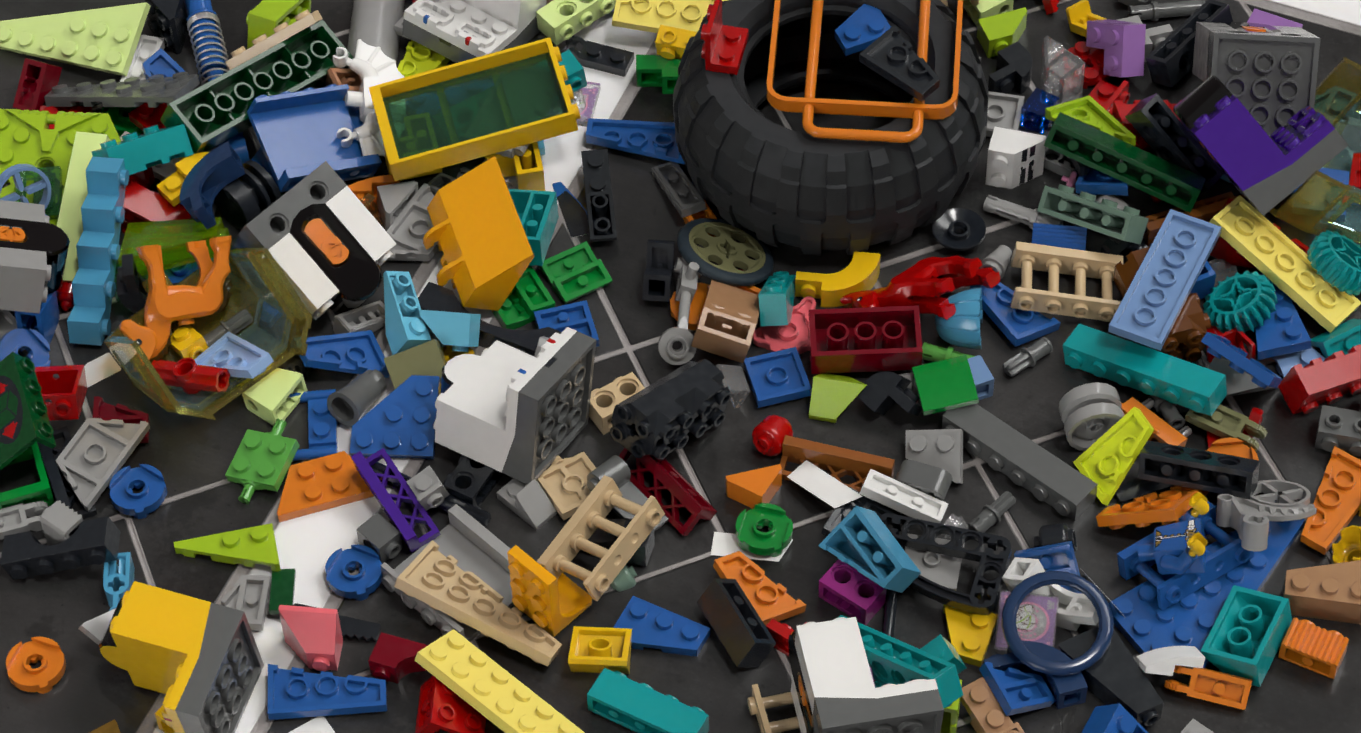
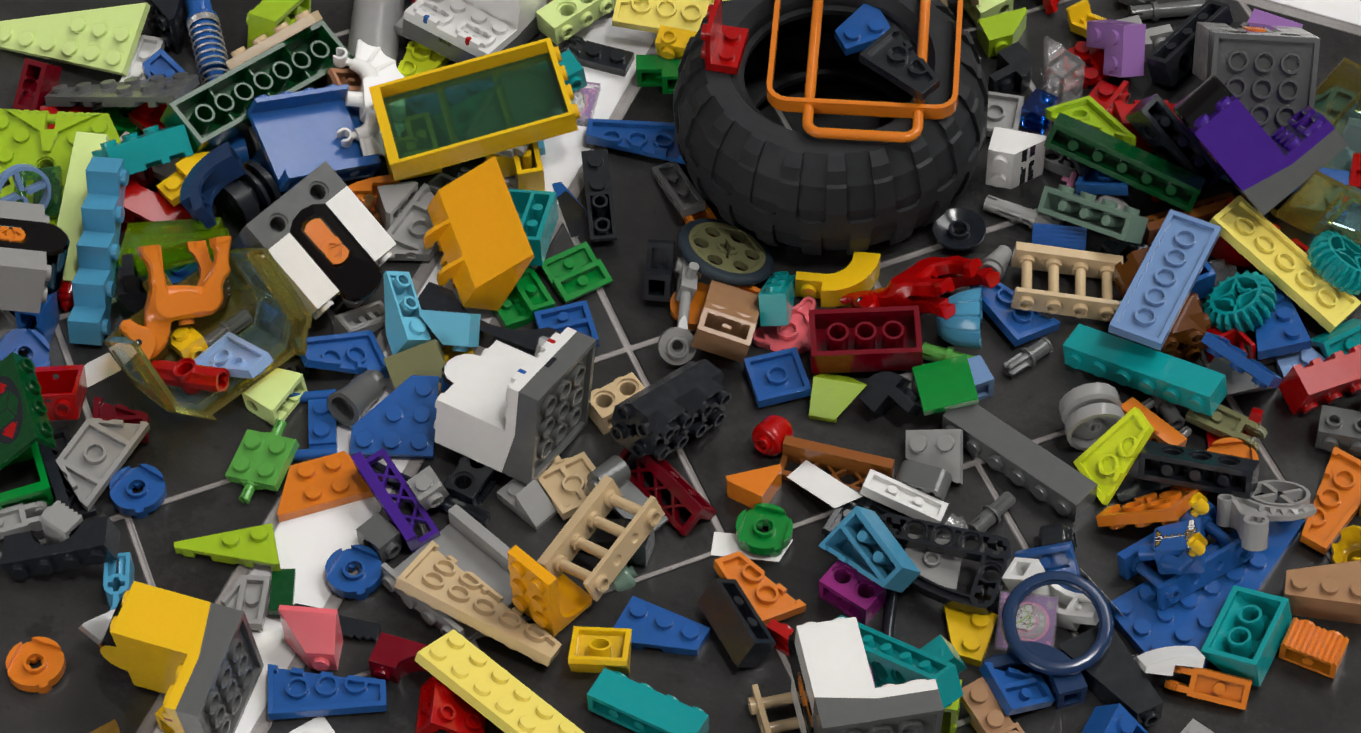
clear panel [716,364,750,408] -> none

